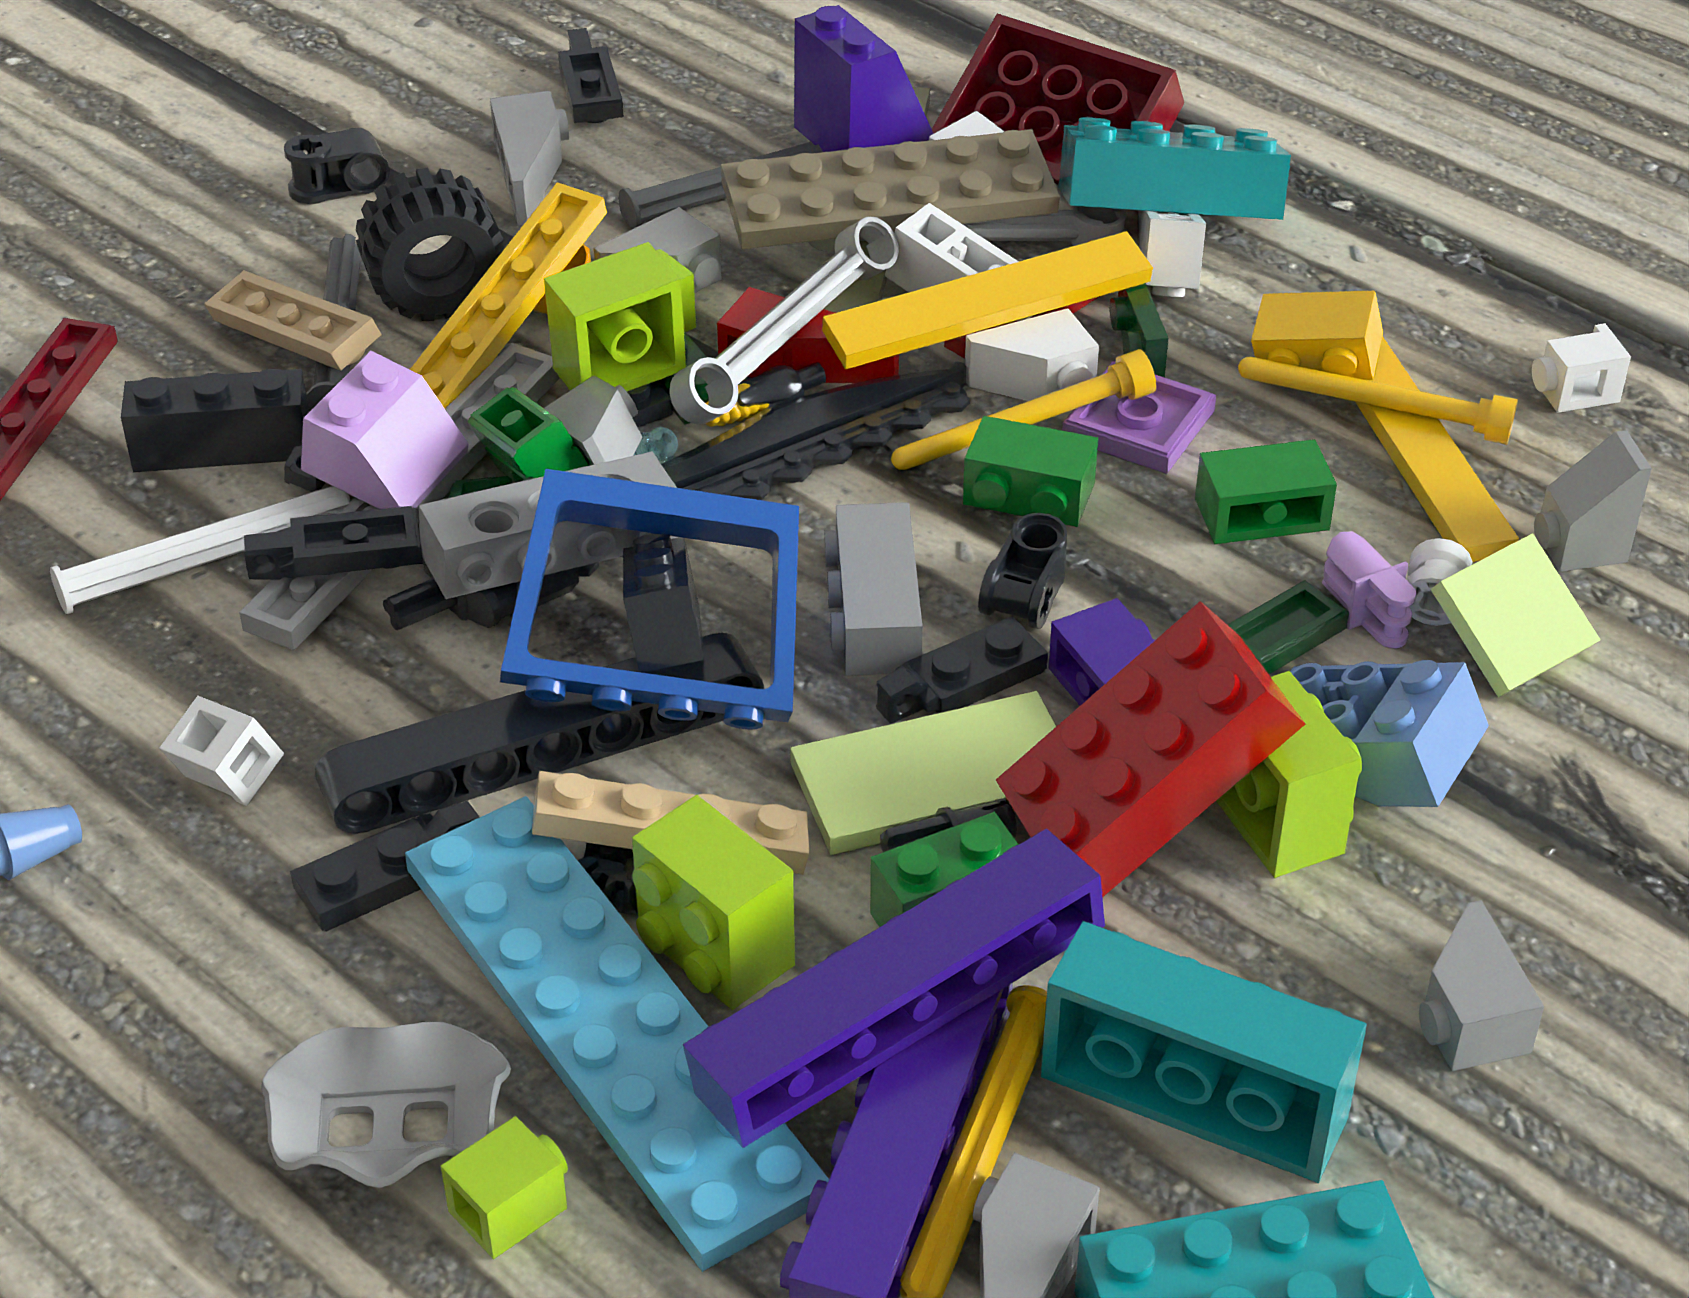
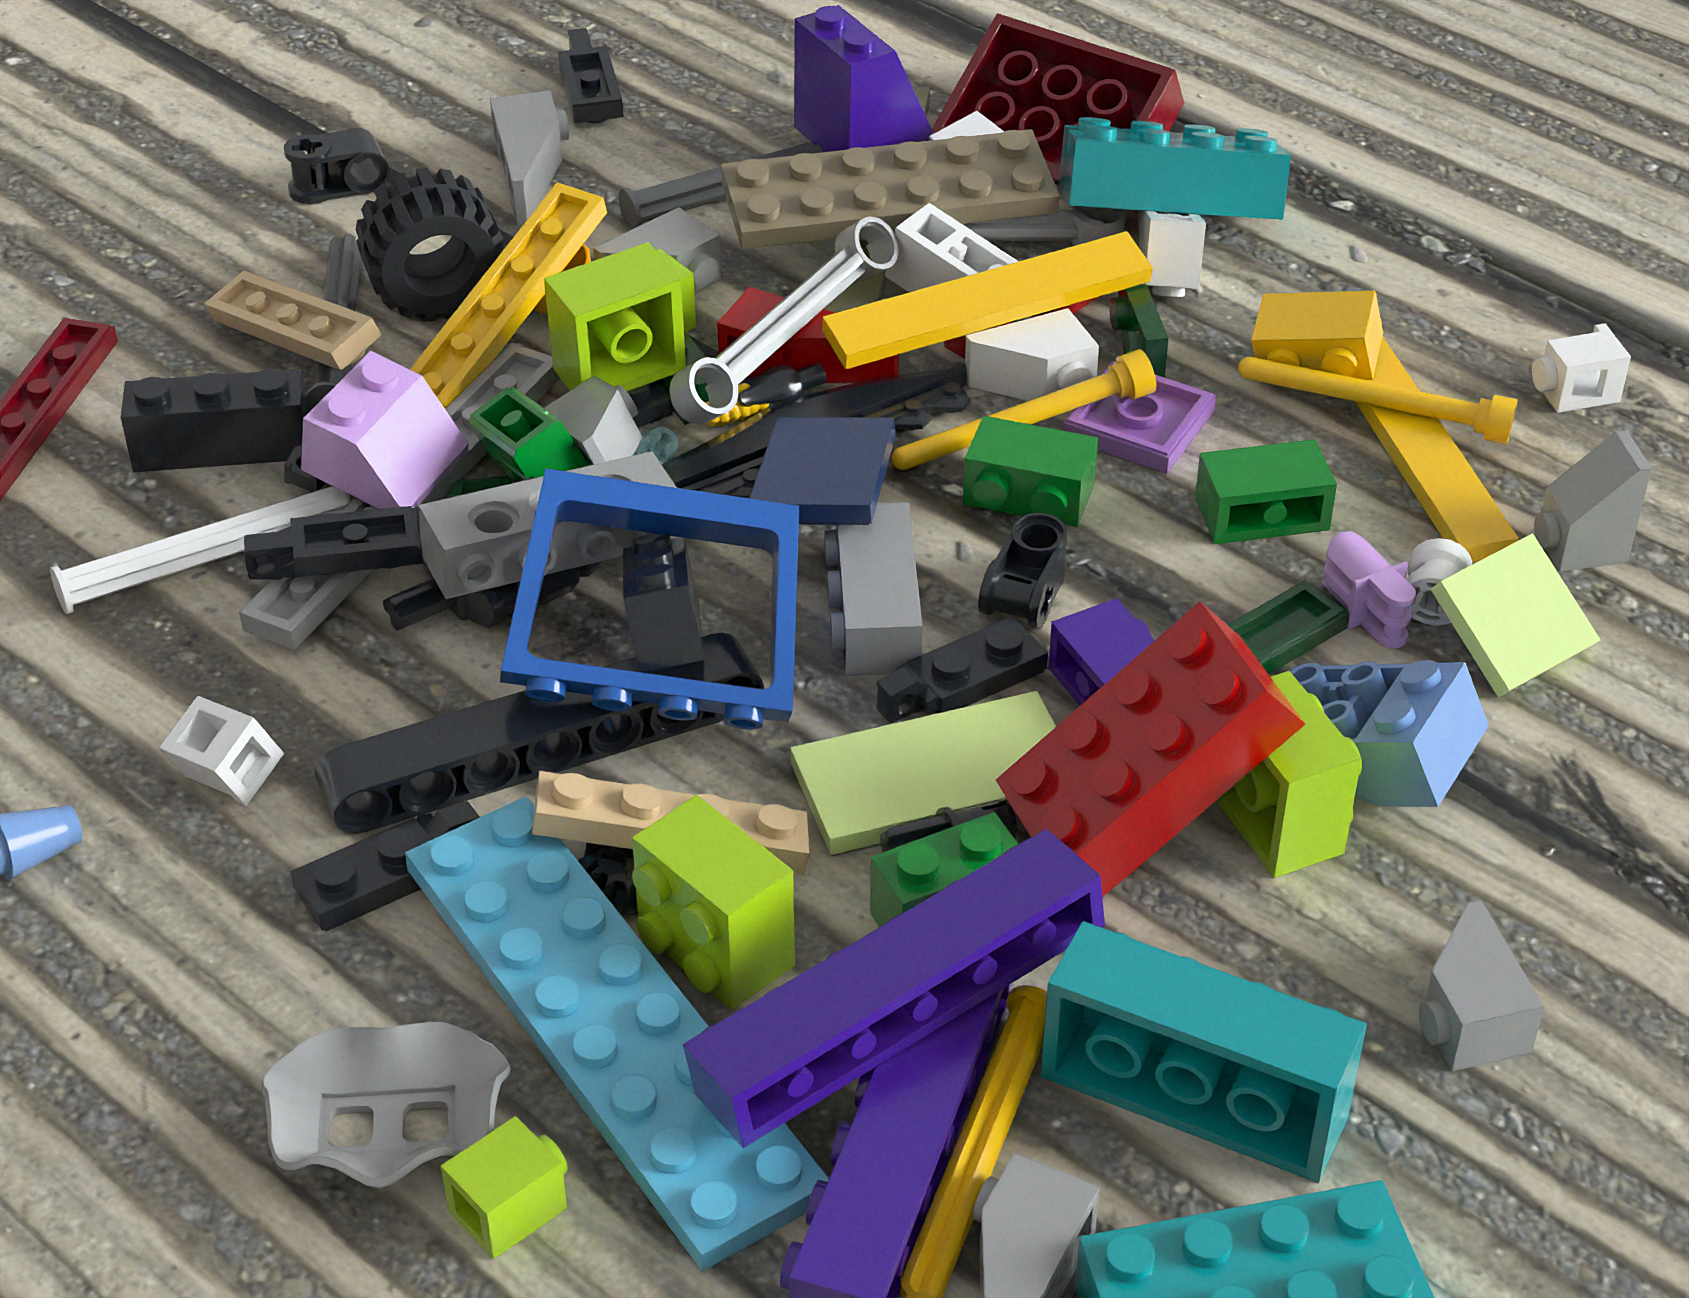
none -> dark blue tile [749,417,896,525]

